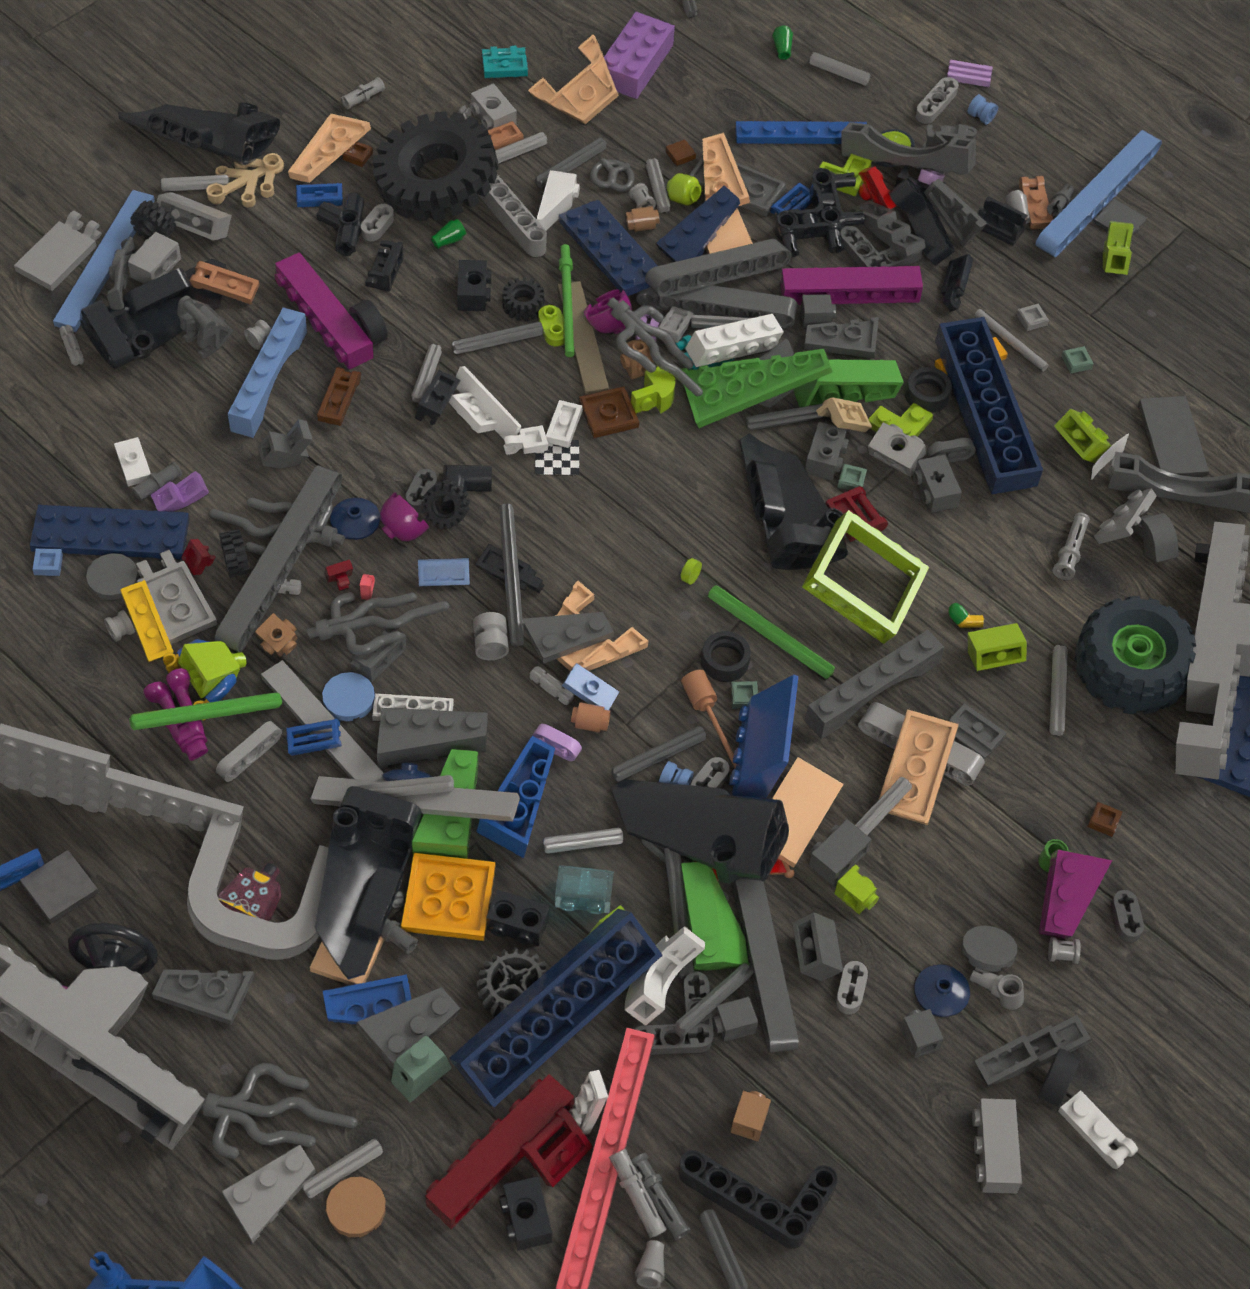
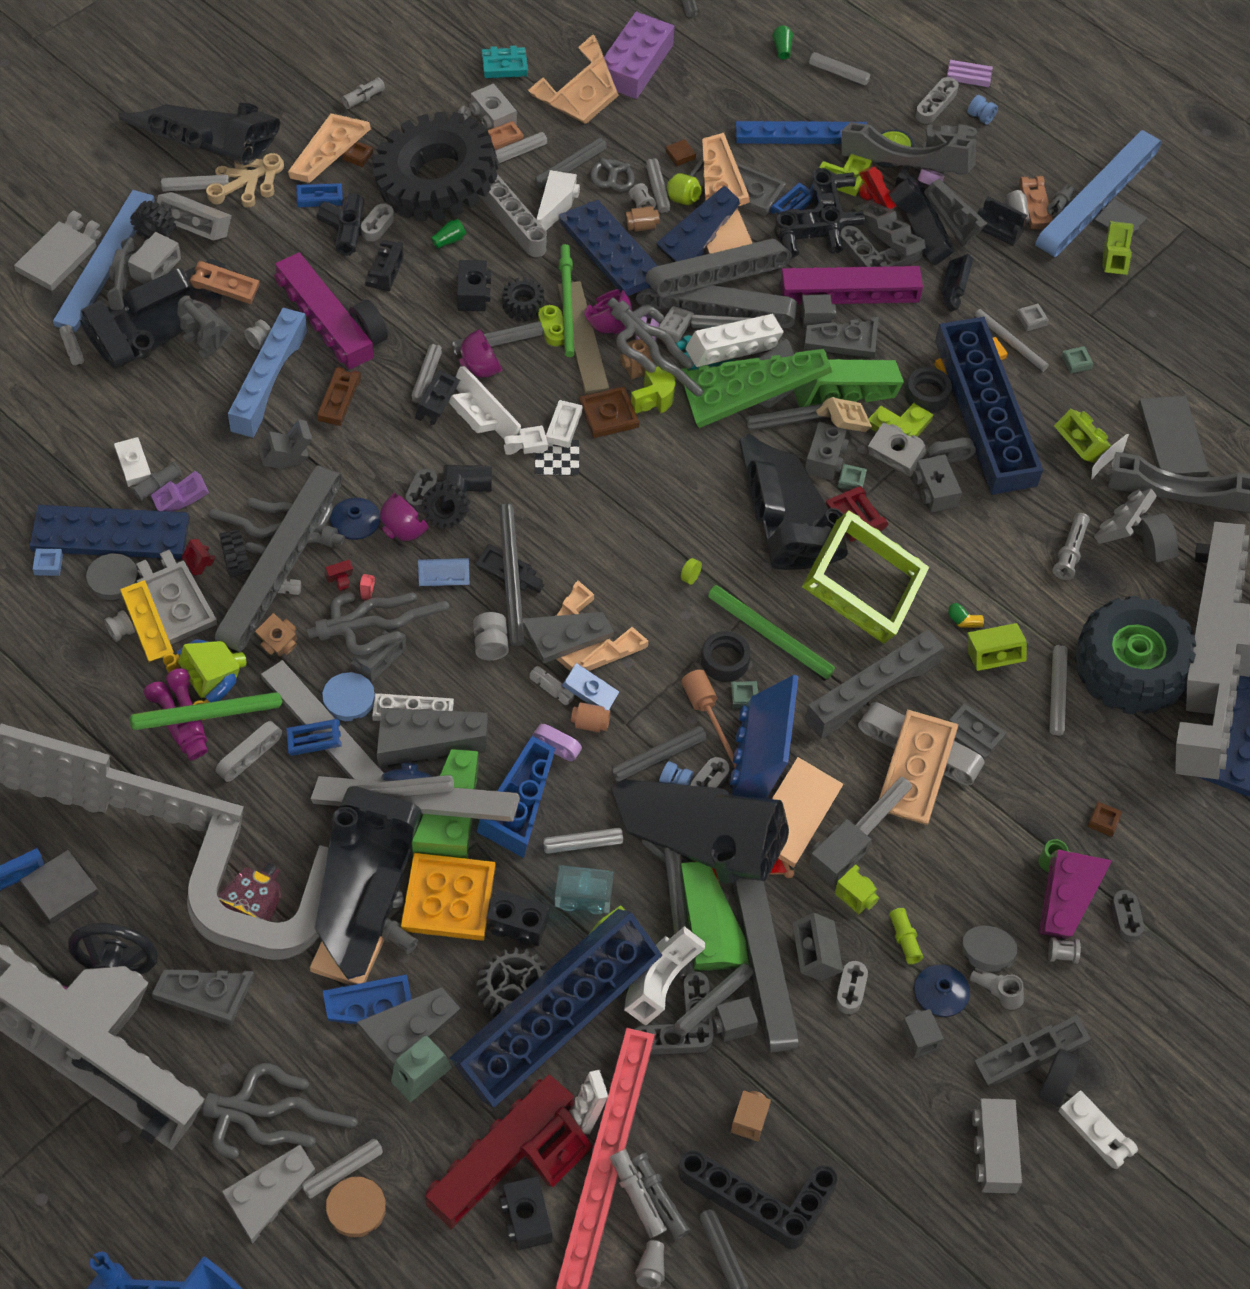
none -> magenta cylinder [459,329,503,378]
none -> lime pin [889,908,924,964]

